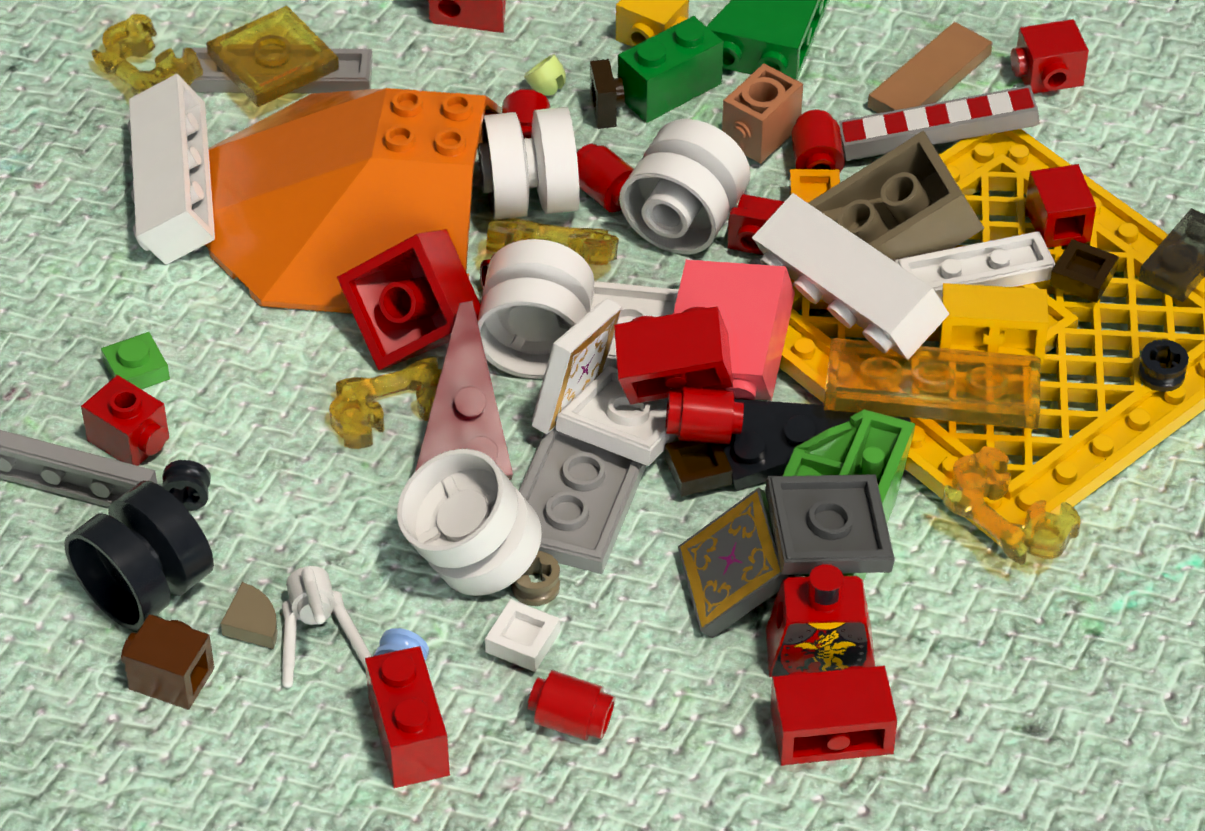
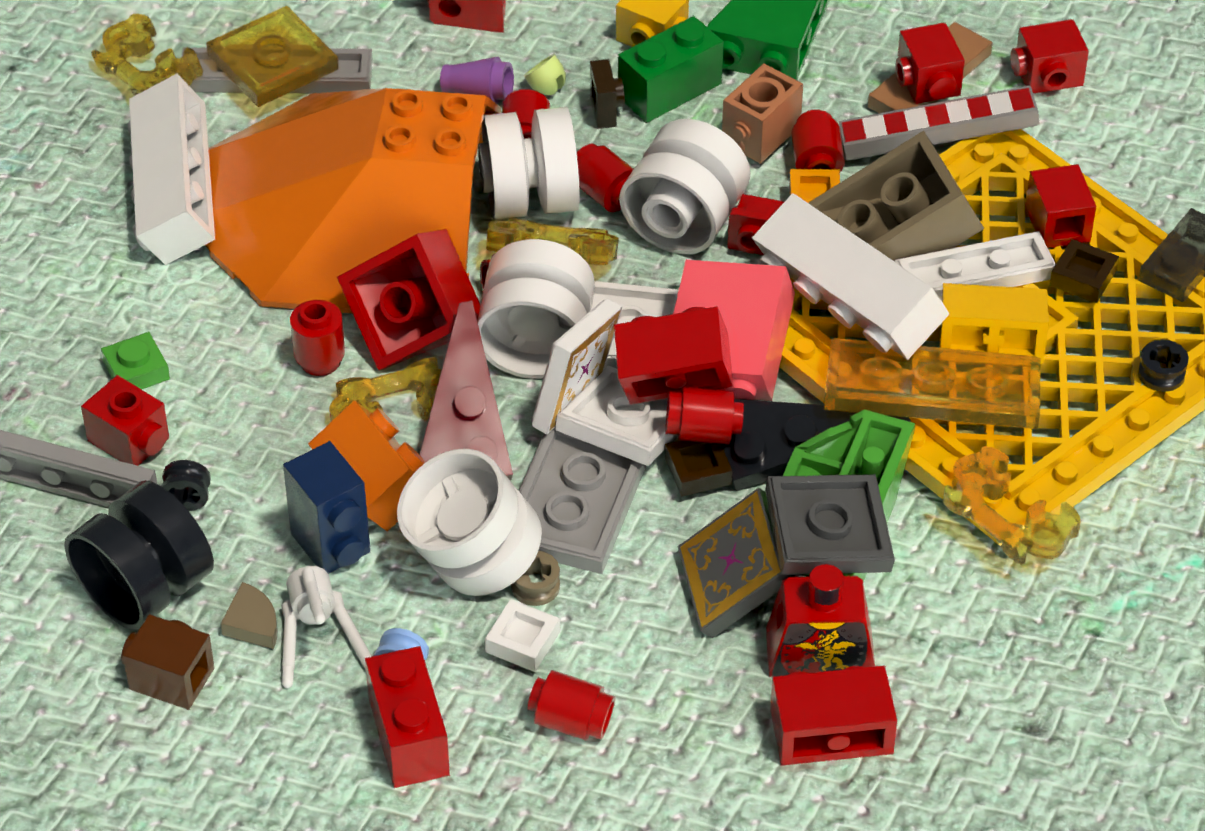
none -> dark blue brick [283,441,371,574]
none -> red brick [290,300,345,376]
none -> orange brick [308,400,426,532]
none -> medium lavender cone [440,57,514,104]
none -> red brick [895,22,965,104]

